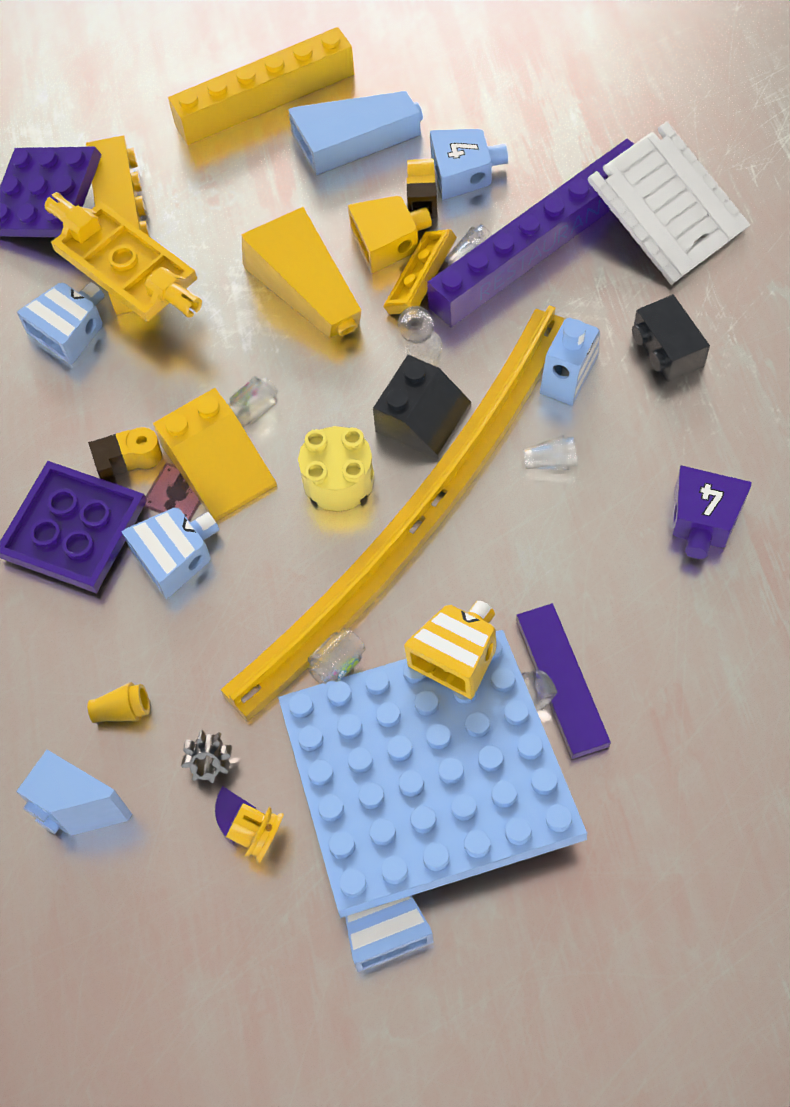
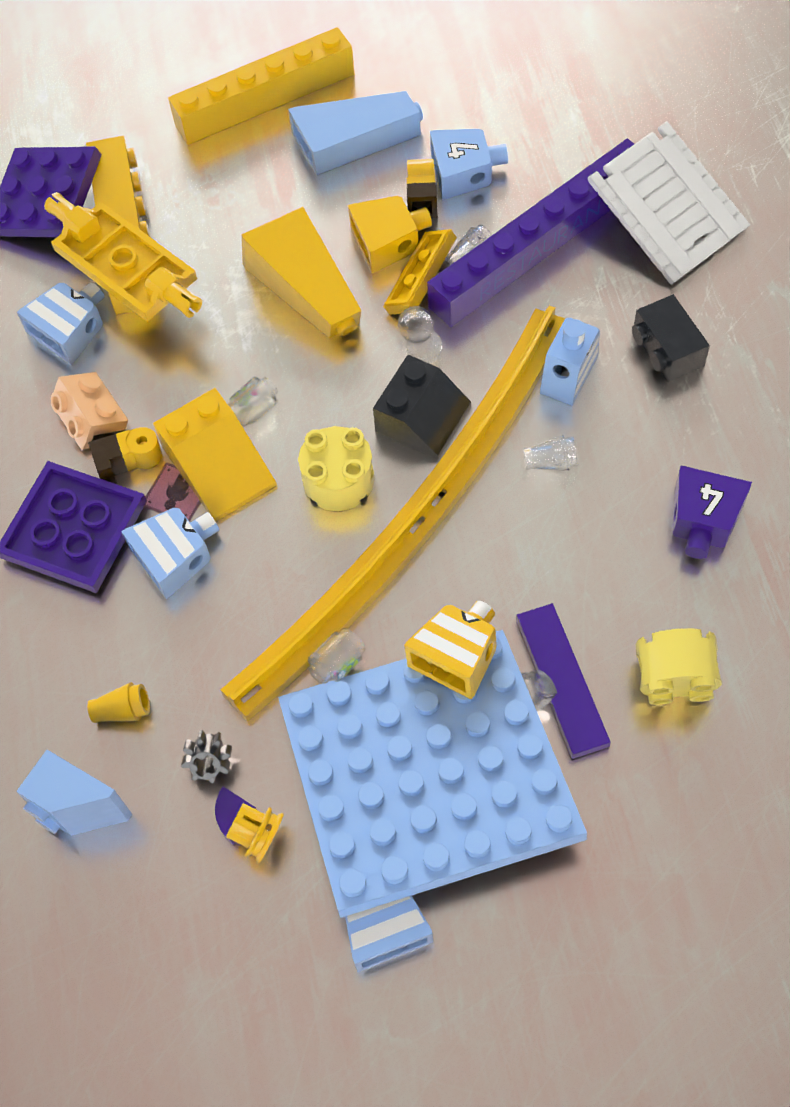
none -> light nougat bracket [51,372,128,450]
none -> light yellow brick [635,628,722,705]

